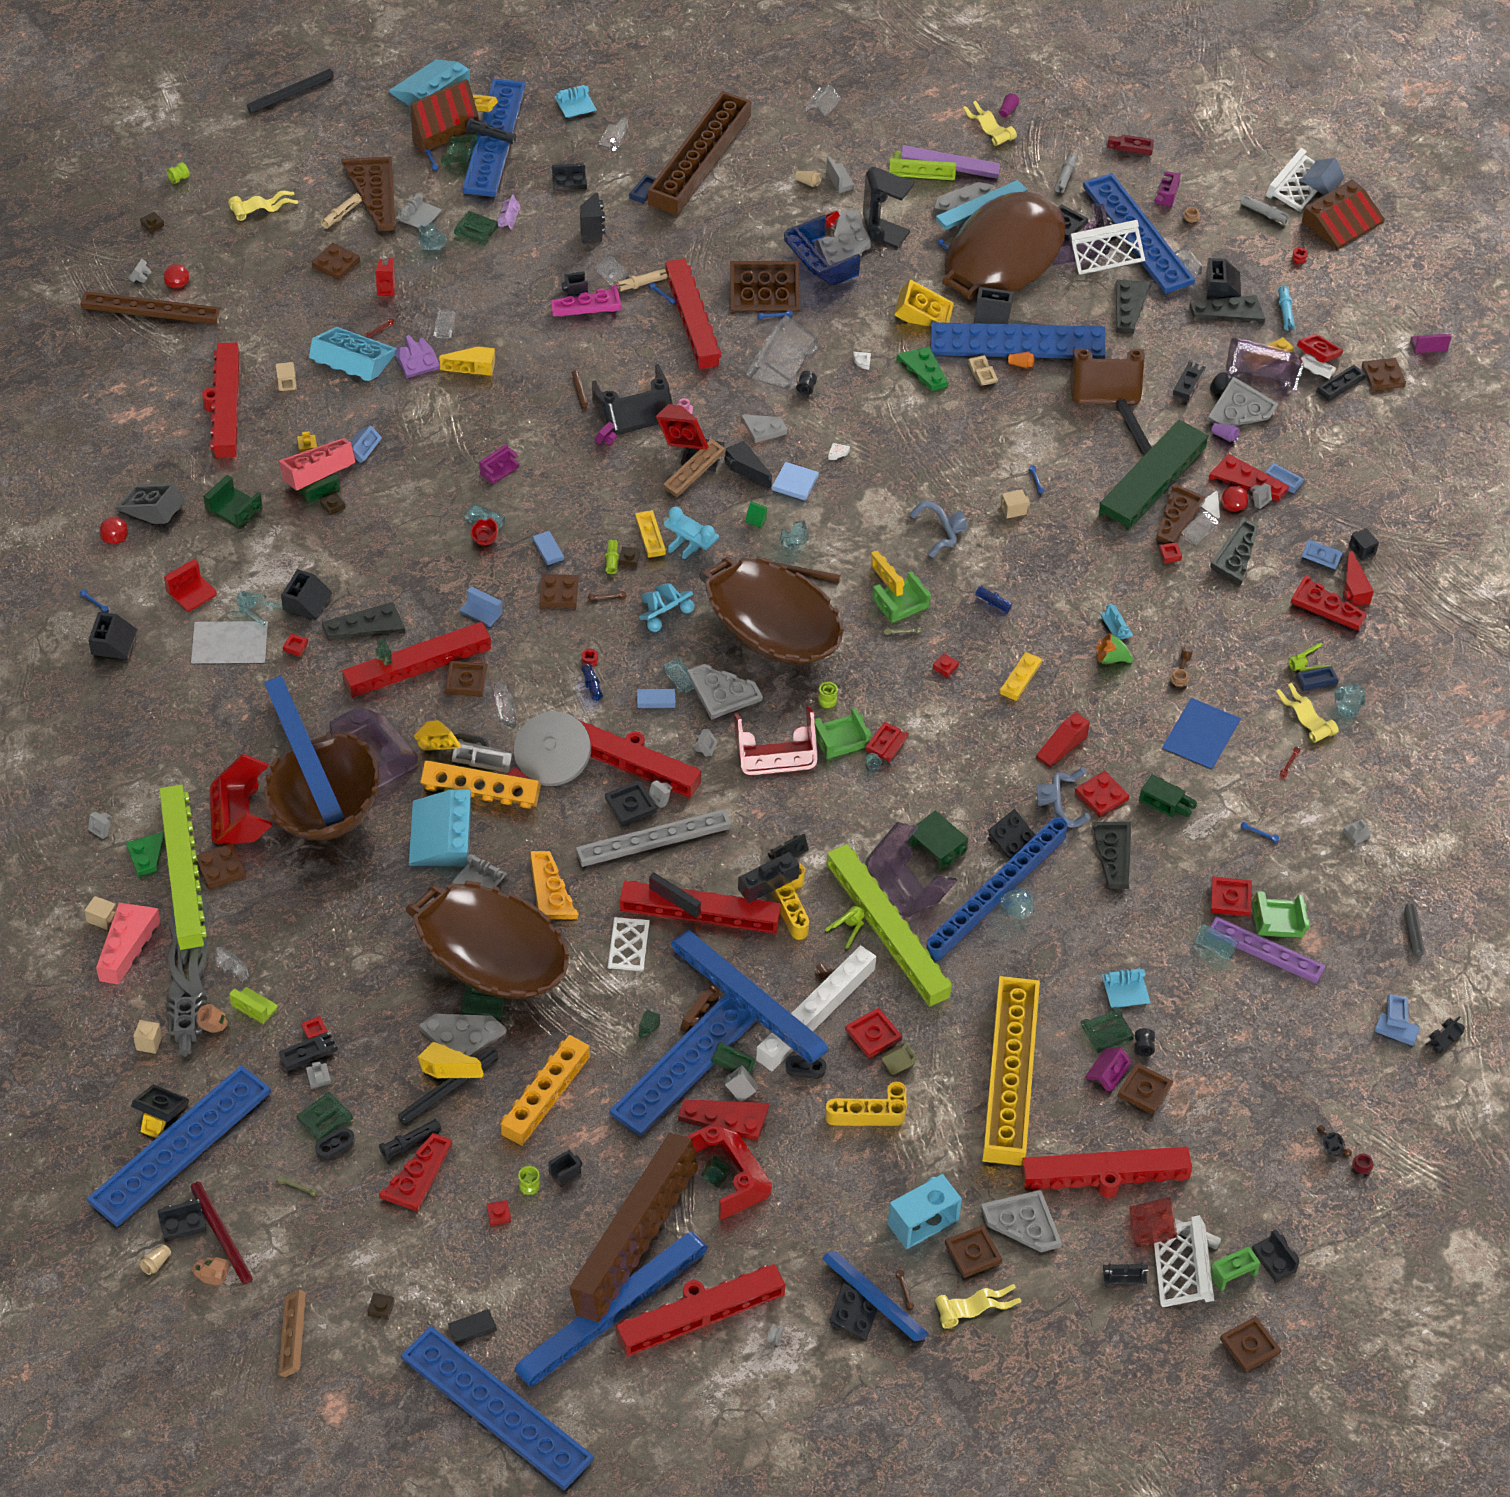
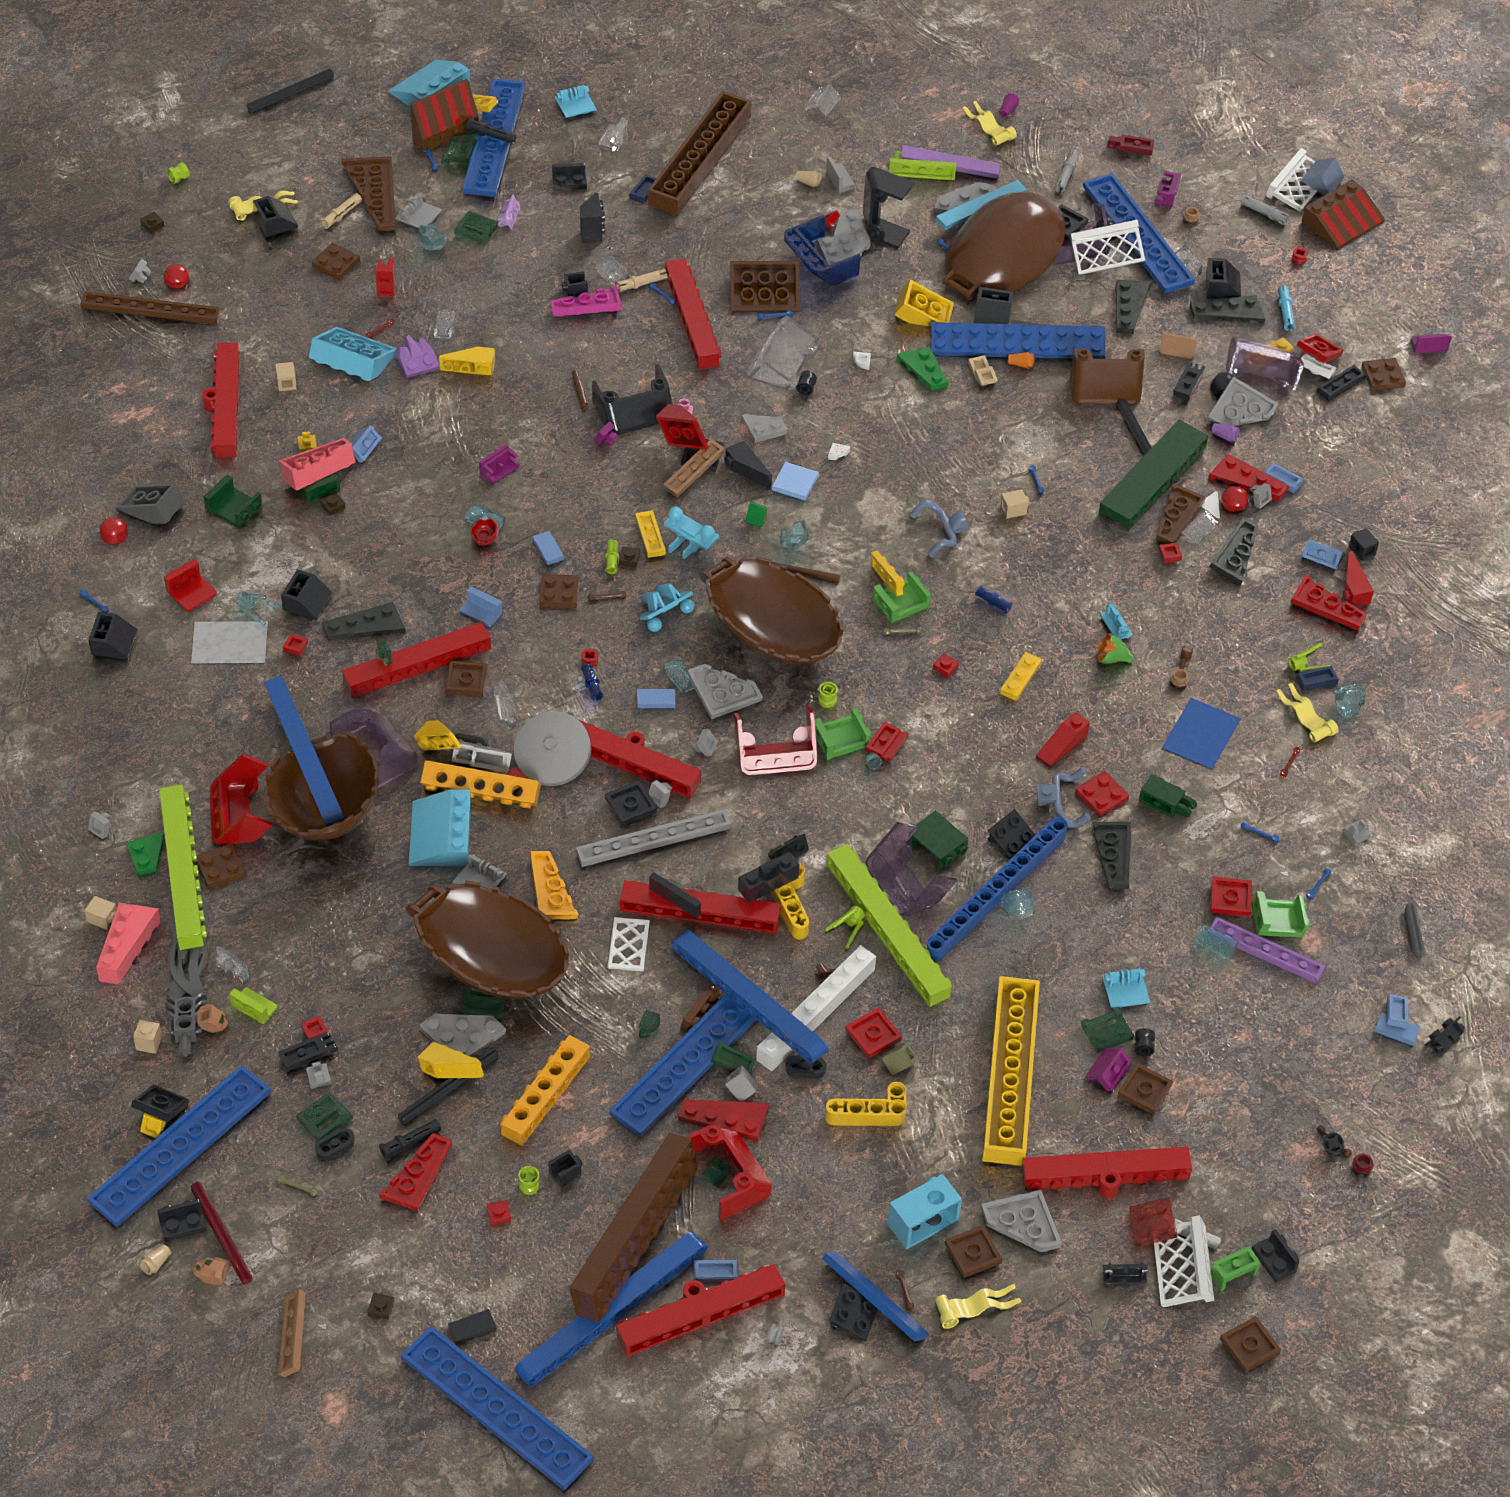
none -> black slope [253,196,298,237]
none -> medium blue tile [694,1260,737,1283]
none -> medium nougat slope [1159,332,1197,360]
none -> blue hinge [1307,868,1331,899]

